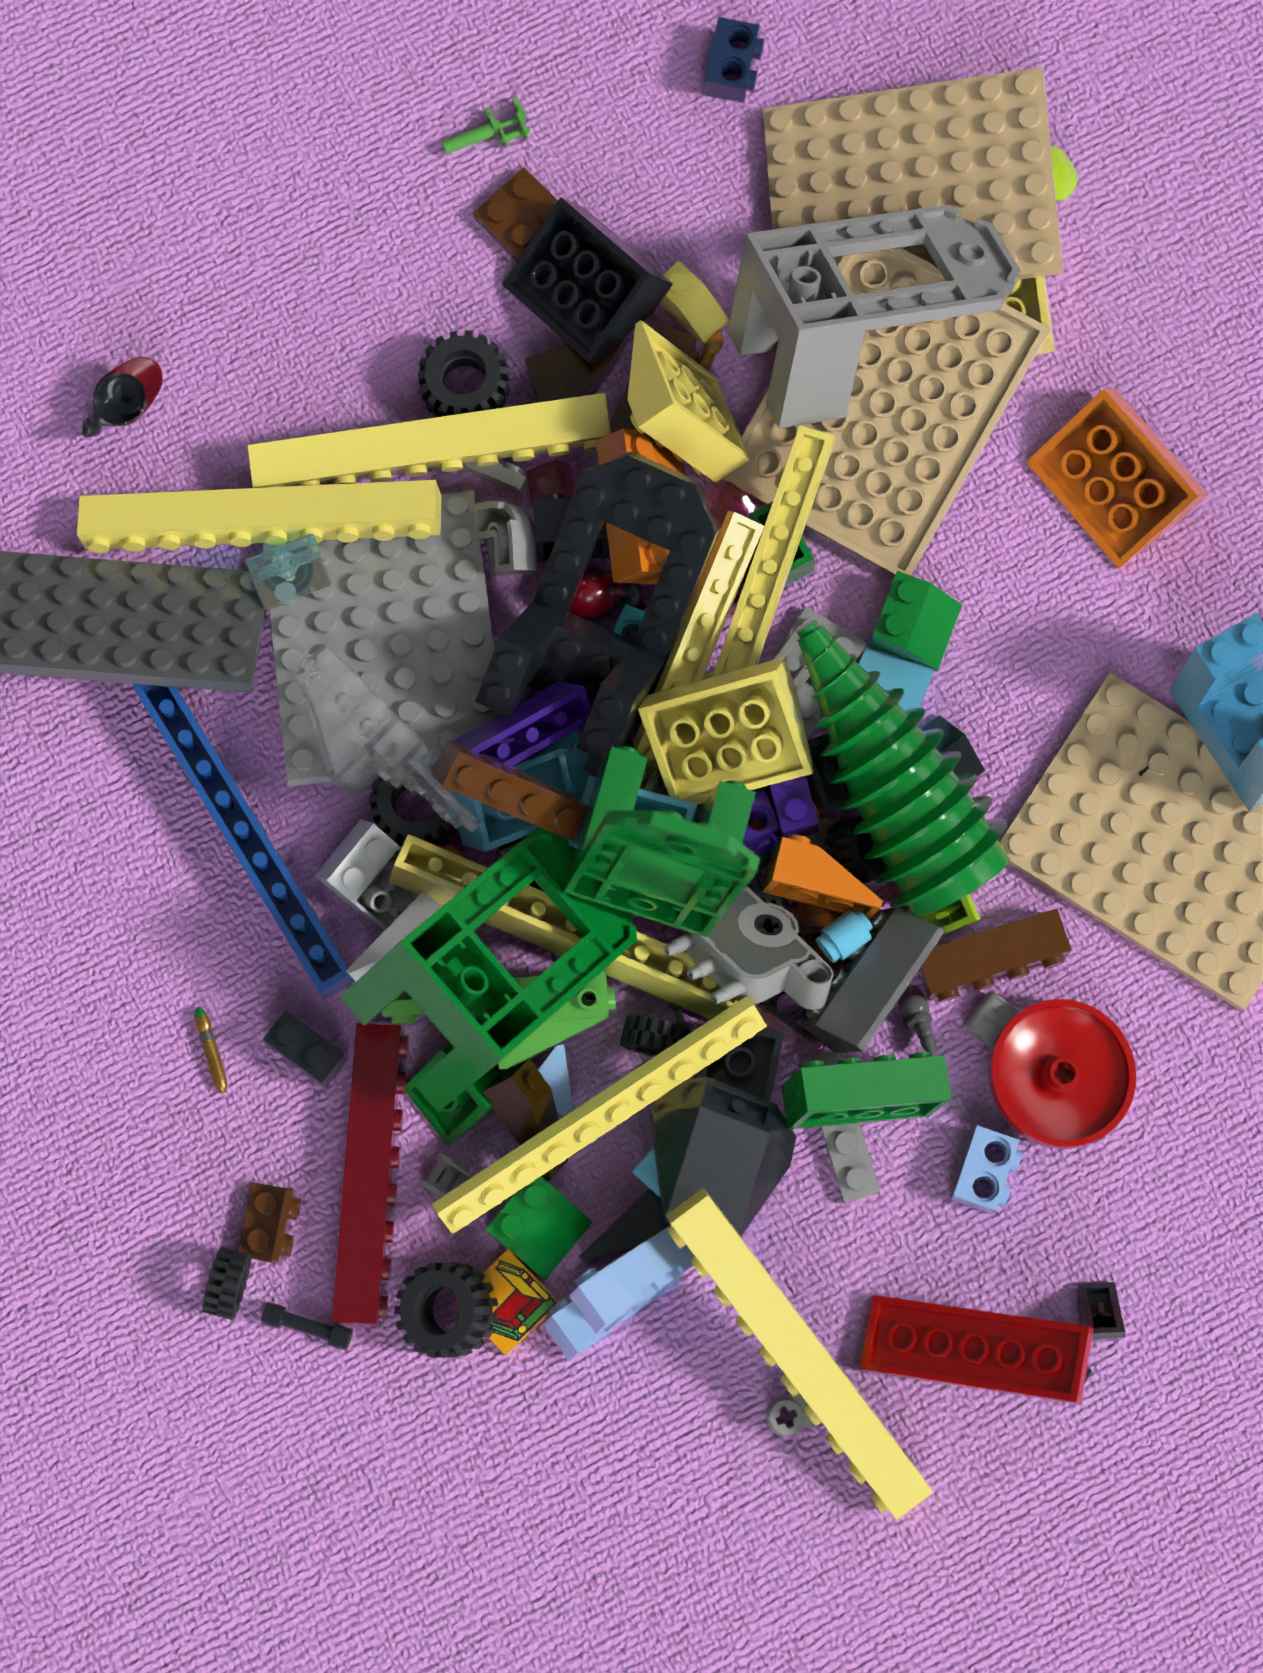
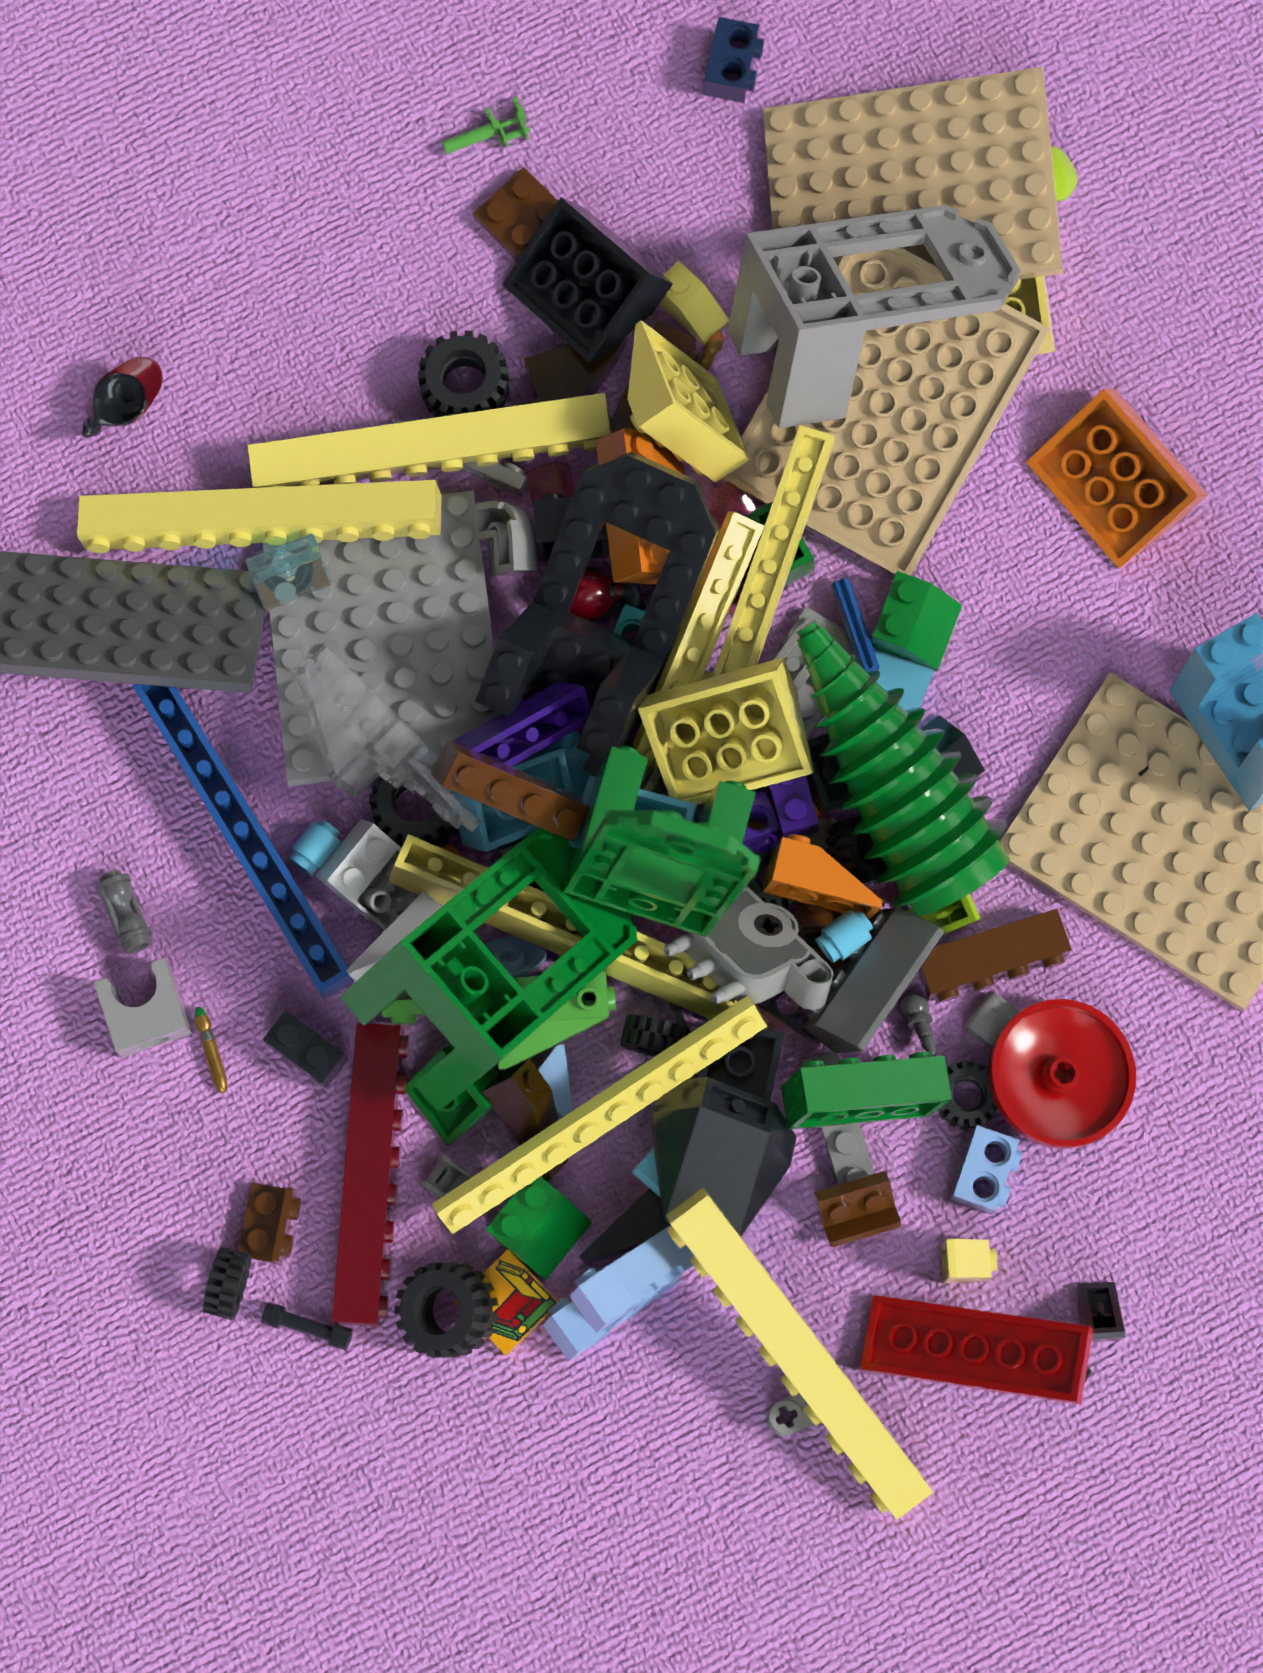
none -> light grey piece [94,958,193,1058]
none -> dark grey piece [95,870,153,954]
none -> medium azure brick [289,820,341,876]
none -> light blue dish [485,936,547,978]
none -> reddish brown bracket [814,1170,902,1247]
none -> blue axle [831,578,880,672]
none -> black tyre [938,1060,998,1130]
none -> light yellow slope [940,1239,997,1284]

